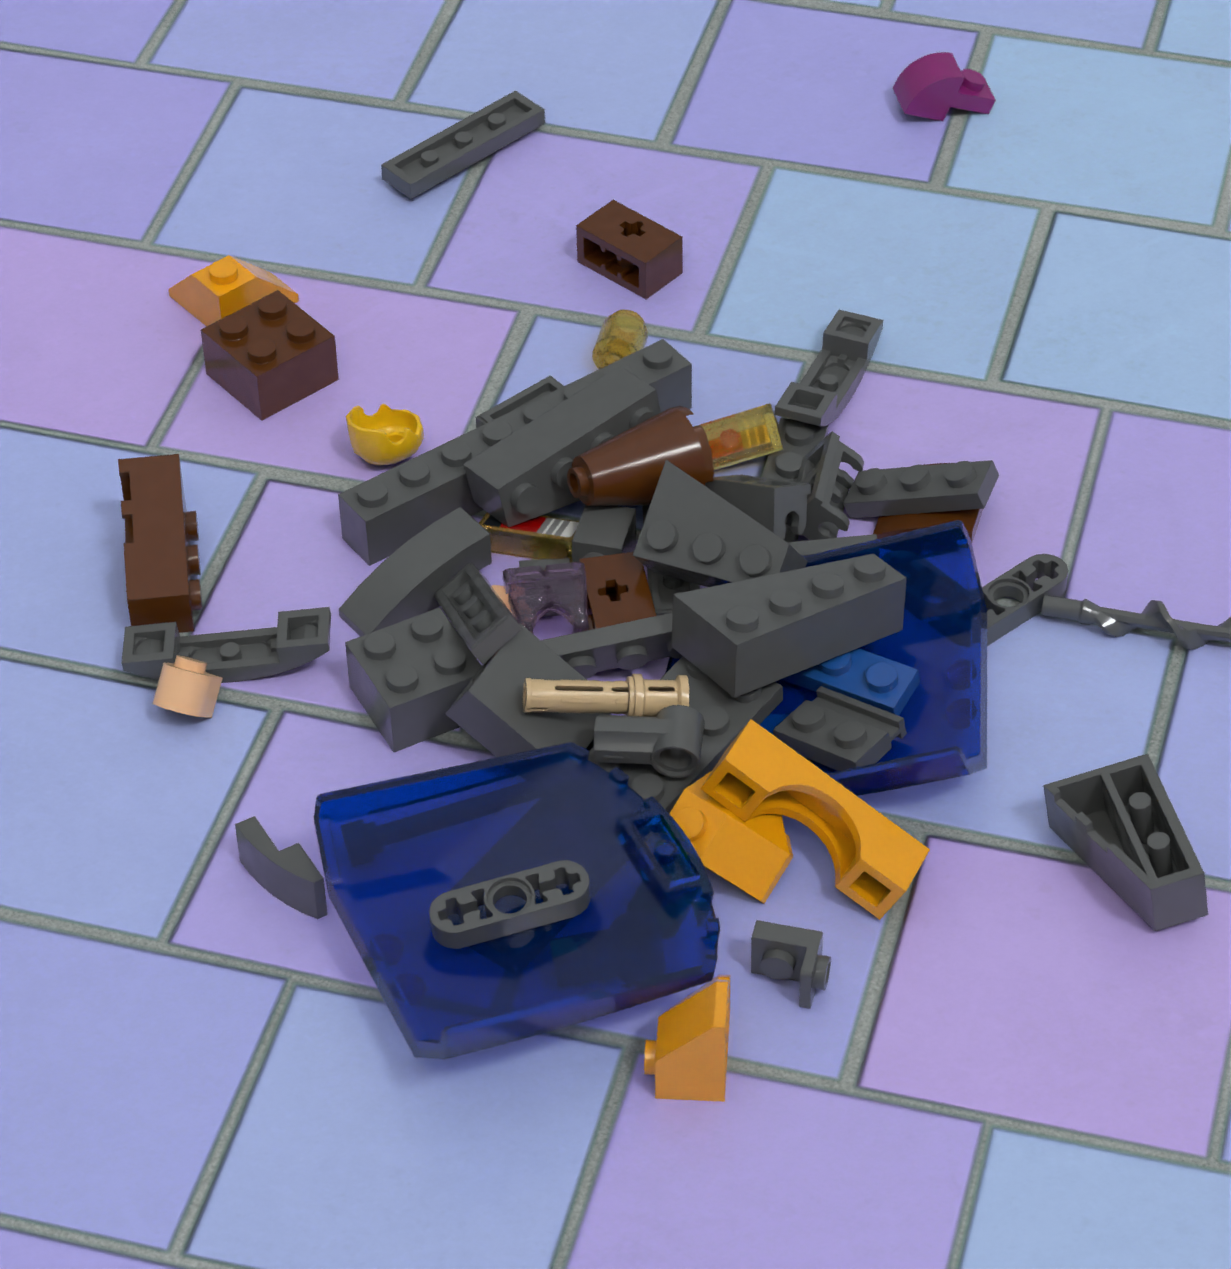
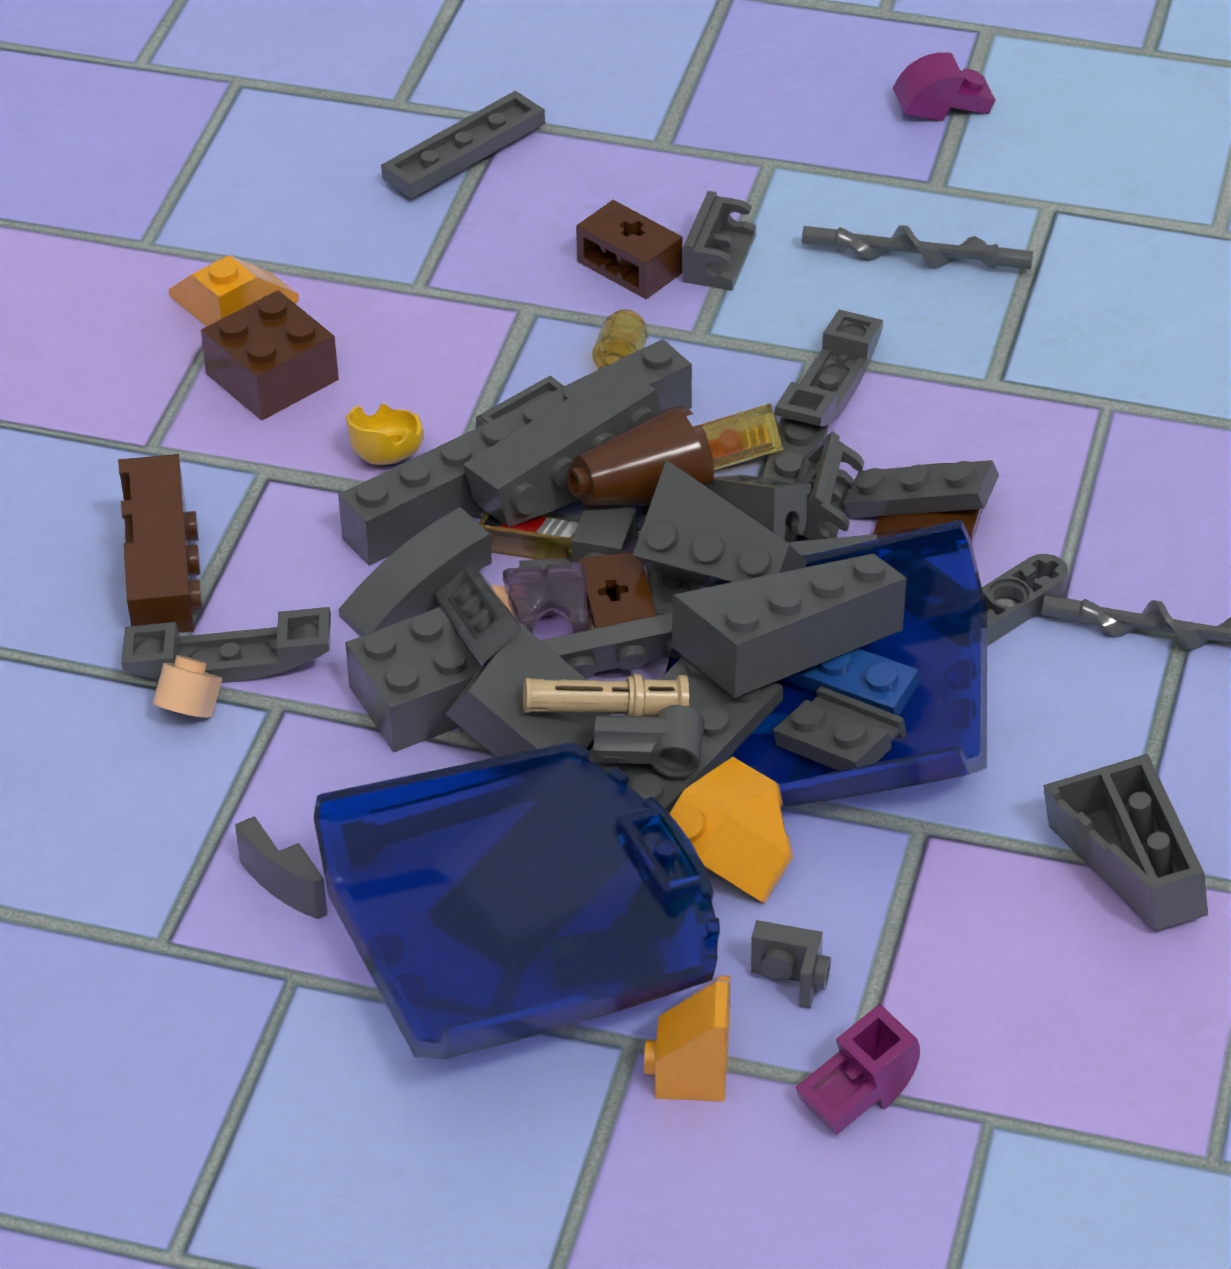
dark grey beam [429,860,591,949] -> none
light orange arch [700,719,930,920] -> none
none -> dark grey hinge [683,191,756,291]
none -> magenta brick [795,1003,920,1135]
none -> dark grey piece [802,225,1033,269]

